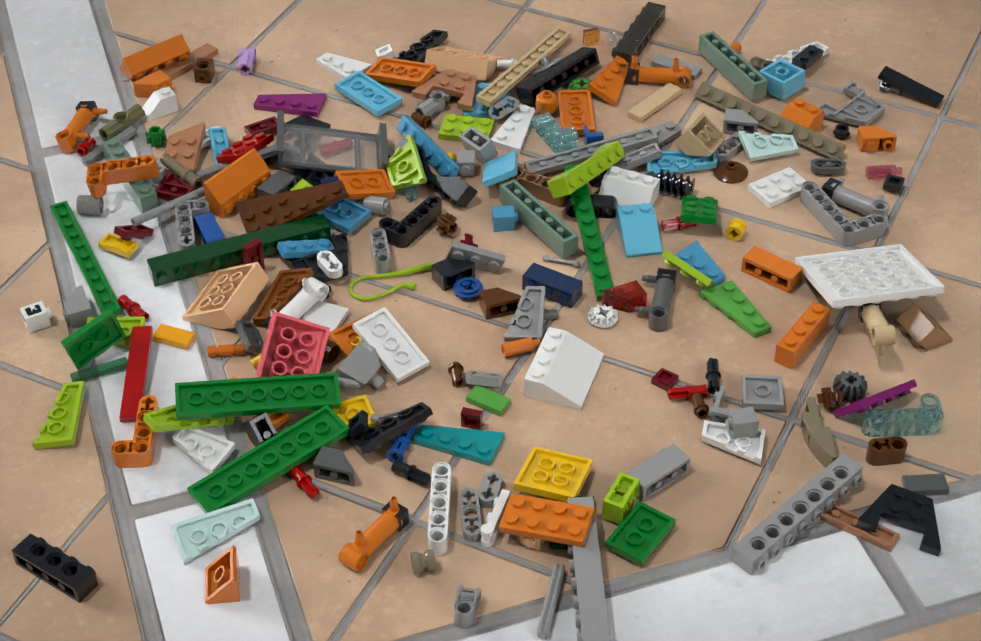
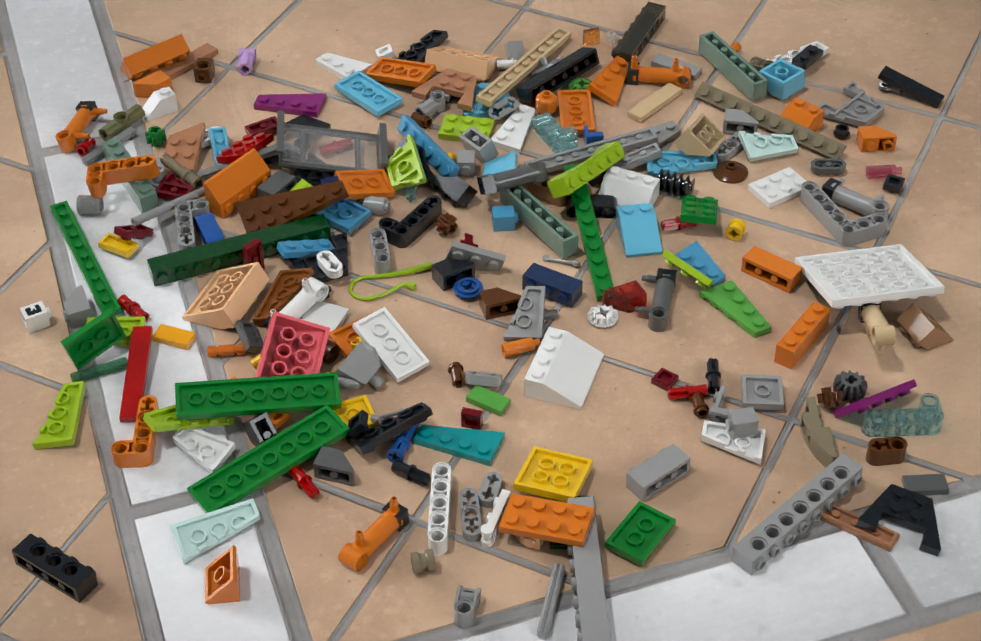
lime brick [602,472,640,524] -> none
none -> dark grey piece [477,161,548,195]
none -> light grey slope [505,40,524,61]

